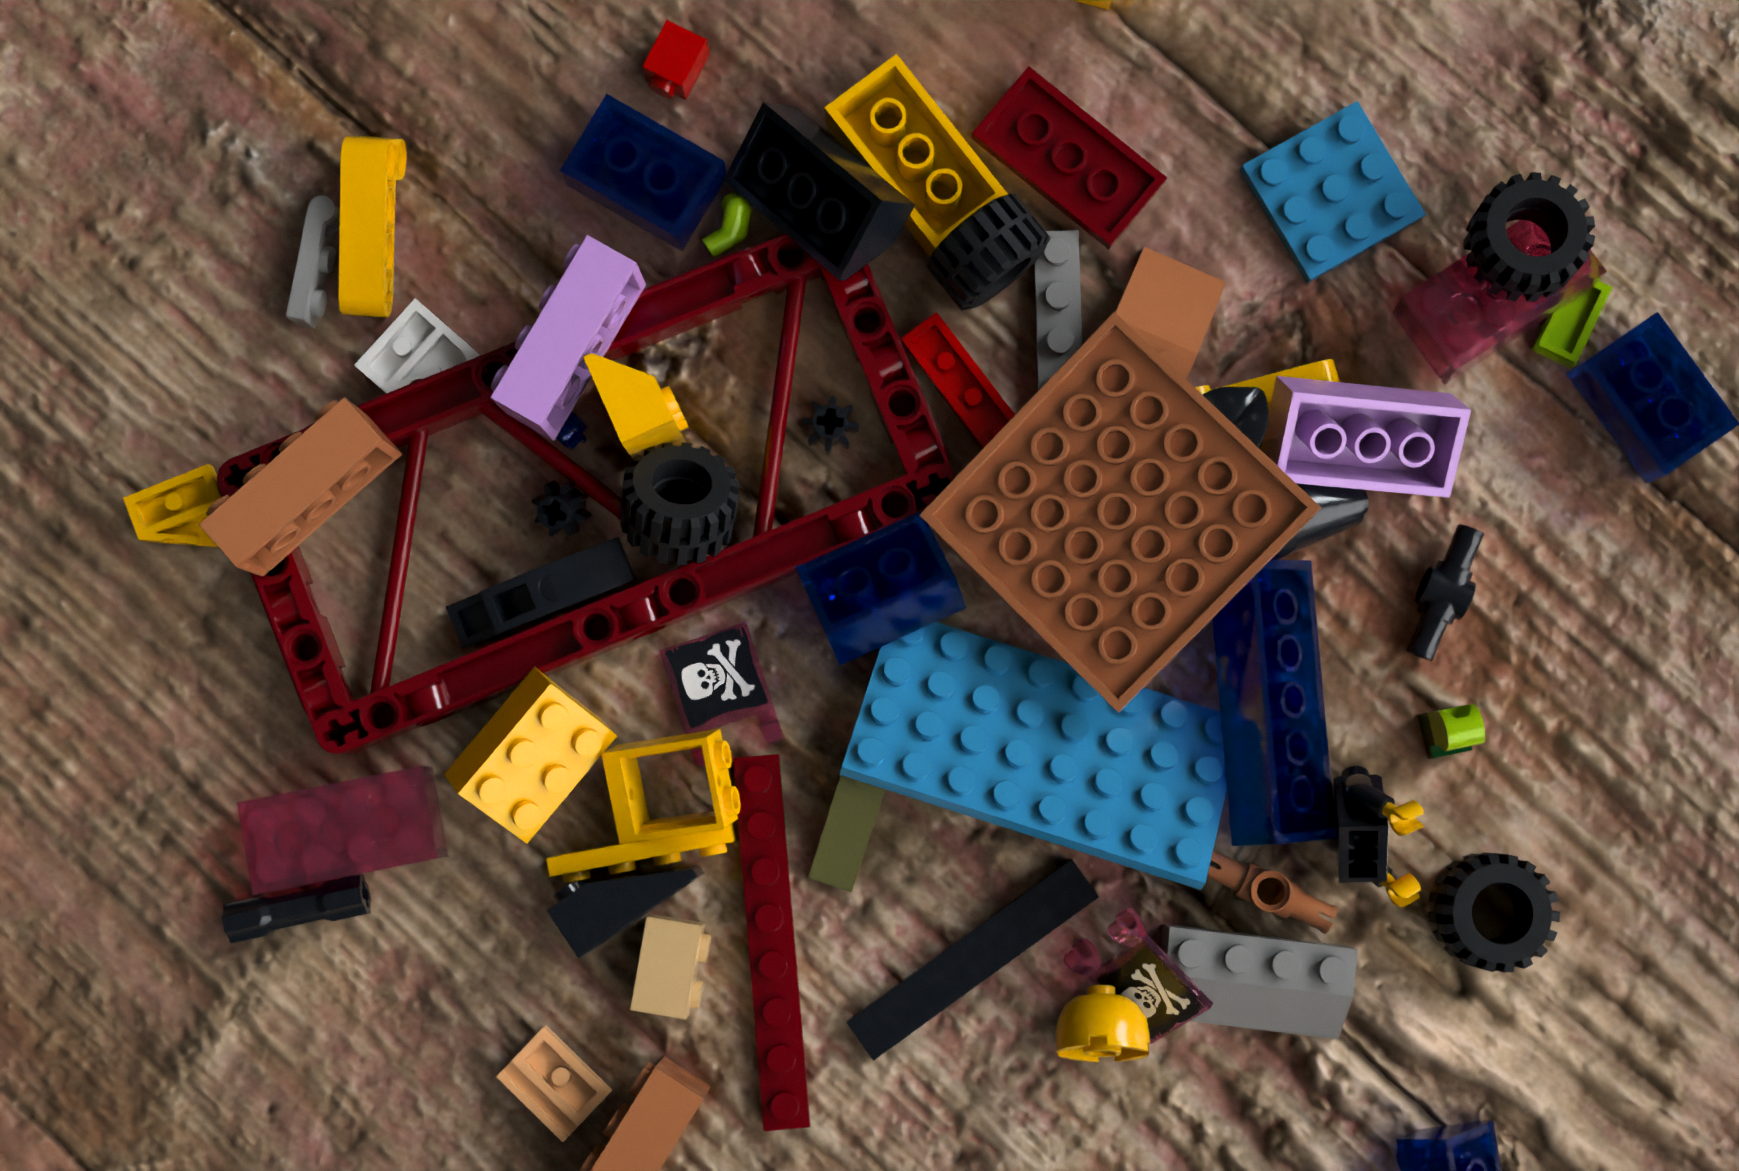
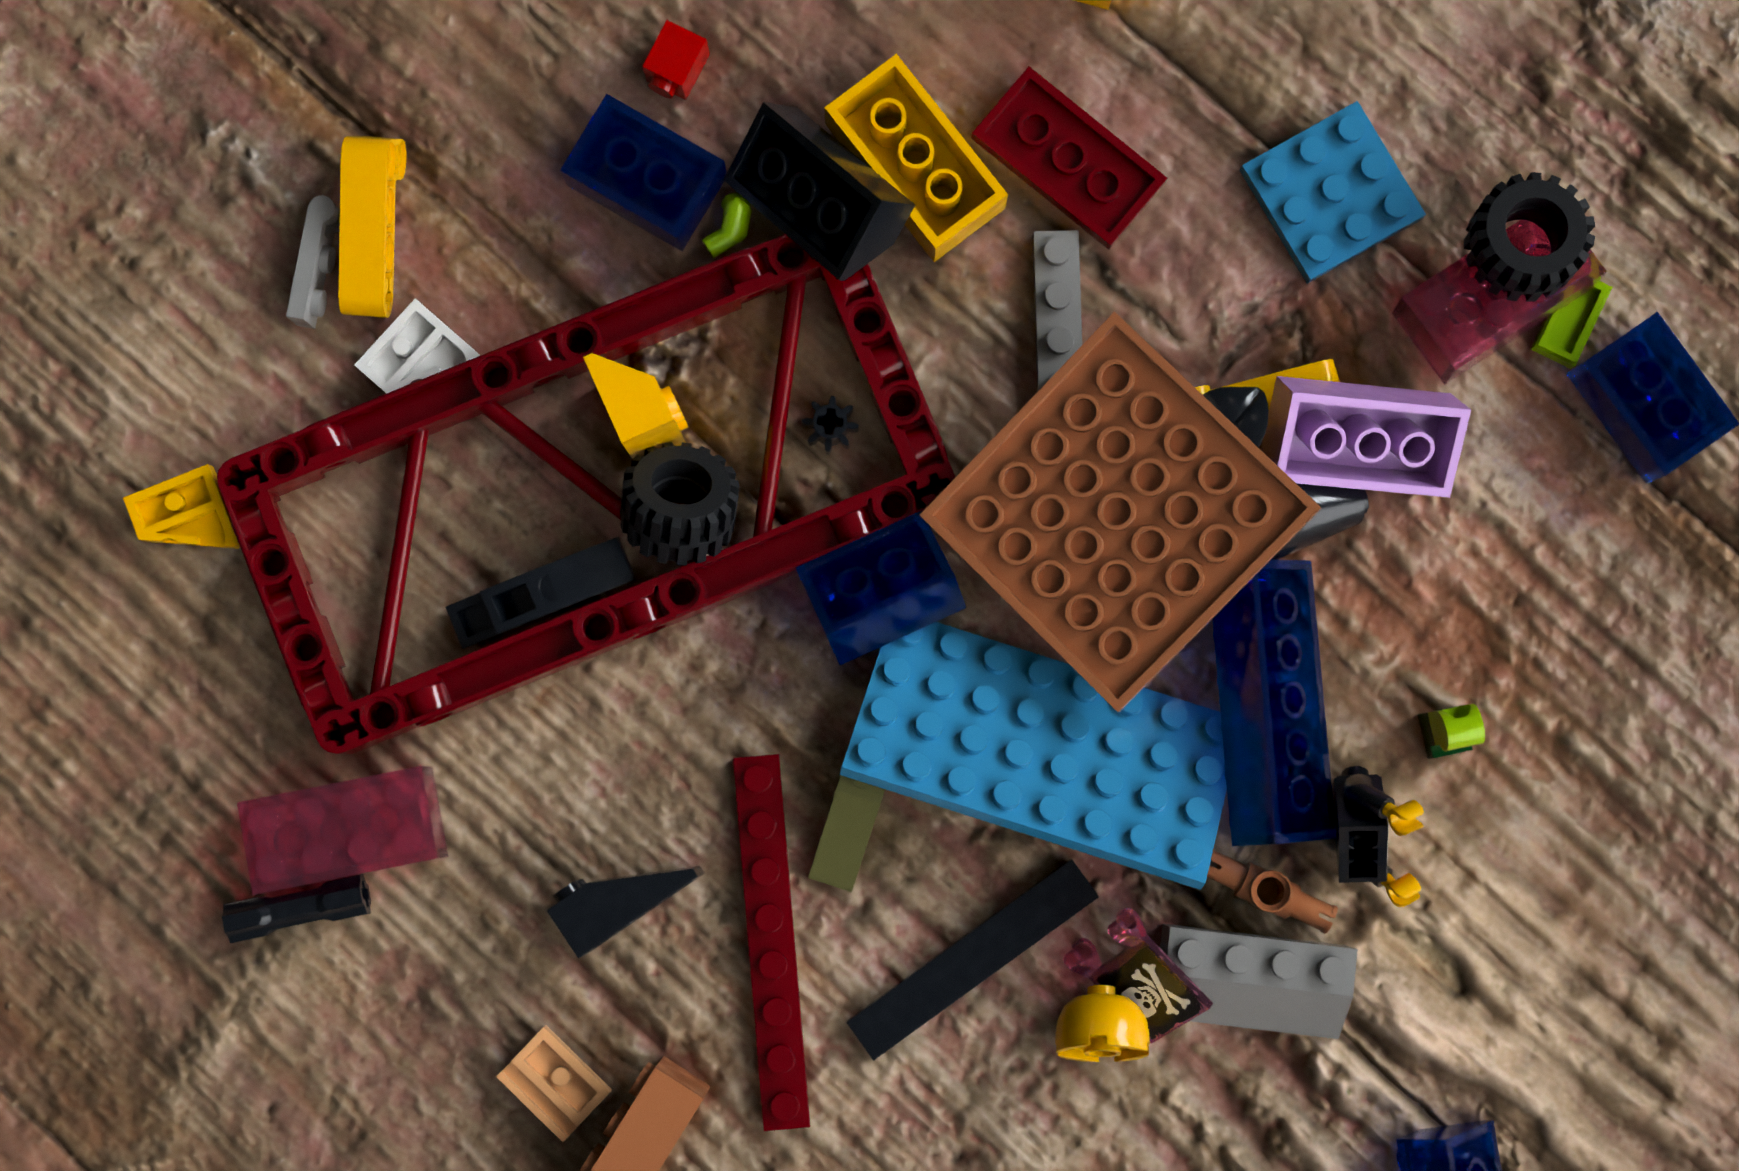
nougat brick [199,397,402,577] -> none
yellow brick [444,667,617,844] -> none
lavender brick [490,235,646,441] -> none
black gear [532,479,592,537] -> none
yellow plate [546,823,736,883] -> none
clear blue plate [555,411,587,451] -> none
yellow window [601,729,741,844] -> none
tan brick [630,914,711,1020] -> none
flag [660,622,784,767] -> none
red plate [900,312,1015,449] -> none
black tyre [927,193,1050,311] -> none
nougat slope [1115,247,1226,380] -> none
black pin [1407,524,1484,661] -> none
black tyre [1428,852,1560,973] -> none

